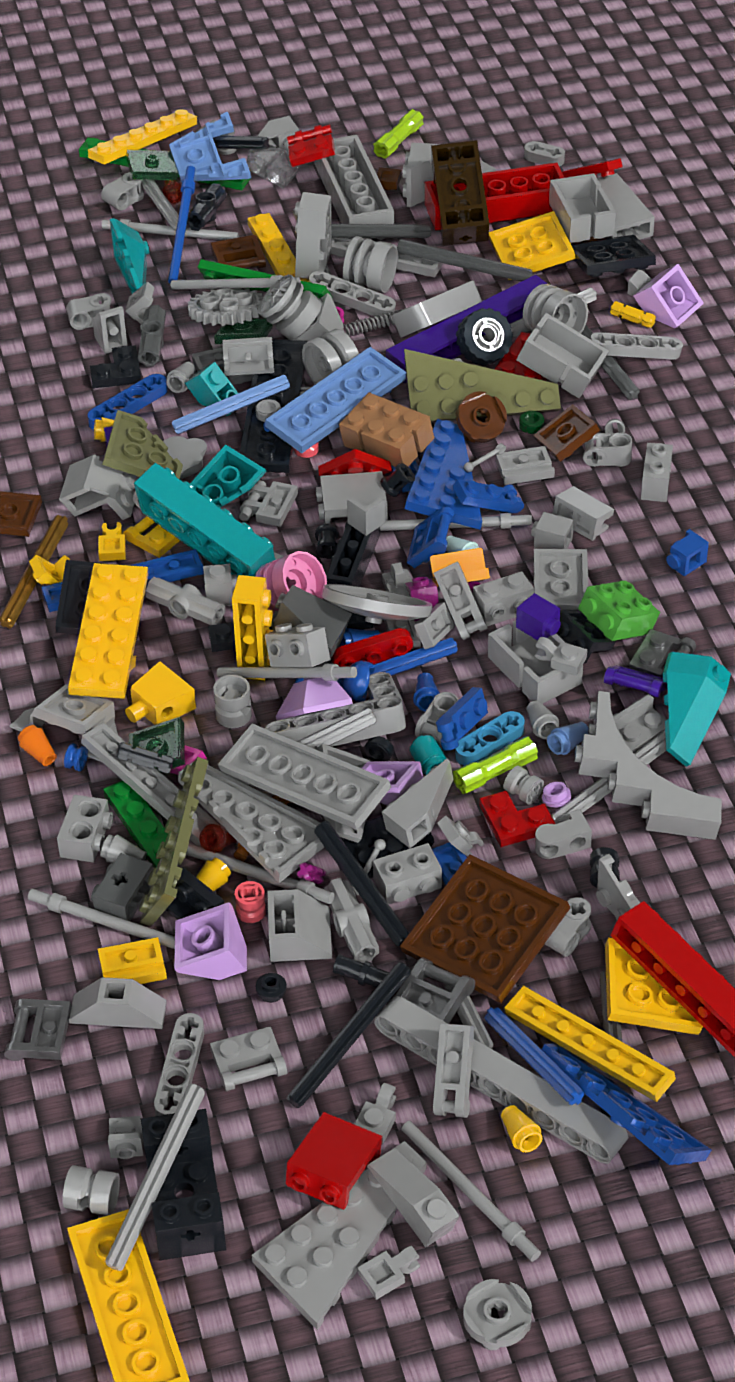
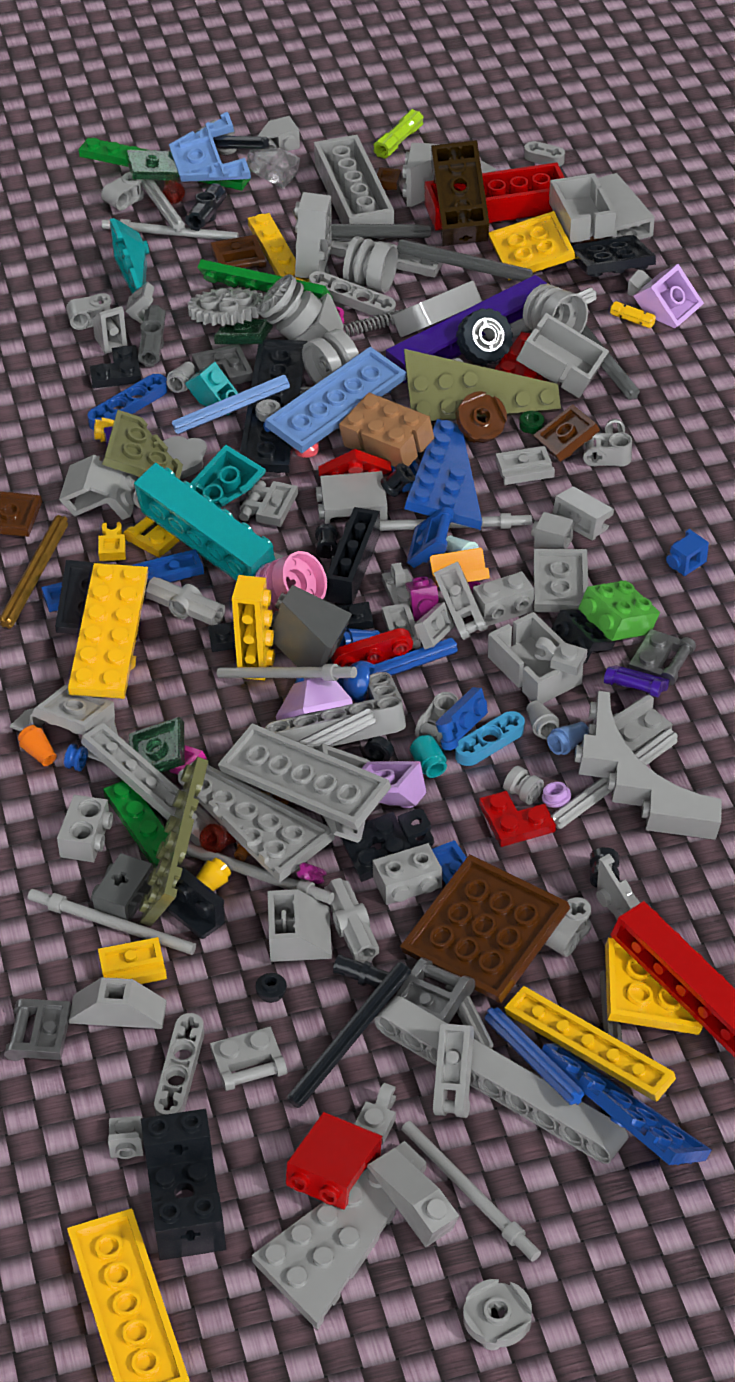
yellow bracket [29,555,70,585] -> none
light grey wheel [63,1165,120,1216] -> none
yellow plate [88,109,197,165] -> none
light grey cone [100,834,147,863] -> none
light grey axle [105,1083,205,1271] -> none
axle [117,742,174,773] -> none
yellow torso [125,661,196,726] -> none
blue bar [168,166,196,284] -> none
light grey bar [171,275,301,290] -> none
lavender slope [174,902,247,980] -> none
light grey brick [203,564,237,606] -> none
light grey wheel [213,675,252,728] -> none
light grey hinge [223,337,274,376] -> none
coral wheel [234,881,266,923] -> none
light grey brick [265,623,330,667] -> none
red plate [287,124,335,167] -> none
black axle [314,821,410,947] -> none
light grey dish [322,584,432,624] -> none
light grey panel [347,498,385,536] -> none
light grey hinge [351,839,386,896] -> none
light grey plate [357,1246,420,1300] -> none
light grey slope [382,759,453,848] -> none
blue cone [413,673,439,712] -> none
light grey plate [437,816,484,856] -> none
blue plate [452,479,524,513] -> none
lime axle [453,736,538,794] -> none
light grey hinge [464,443,506,472] -> none
yellow cone [501,1105,542,1153] -> none
dark purple brick [516,593,561,640] -> none
light grey leg [535,809,592,859] -> none
red plate [562,158,623,178] -> none
light grey beam [590,332,683,359] -> none
light grey brick [641,443,673,502] -> none
teal wedge [663,652,731,767] -> none

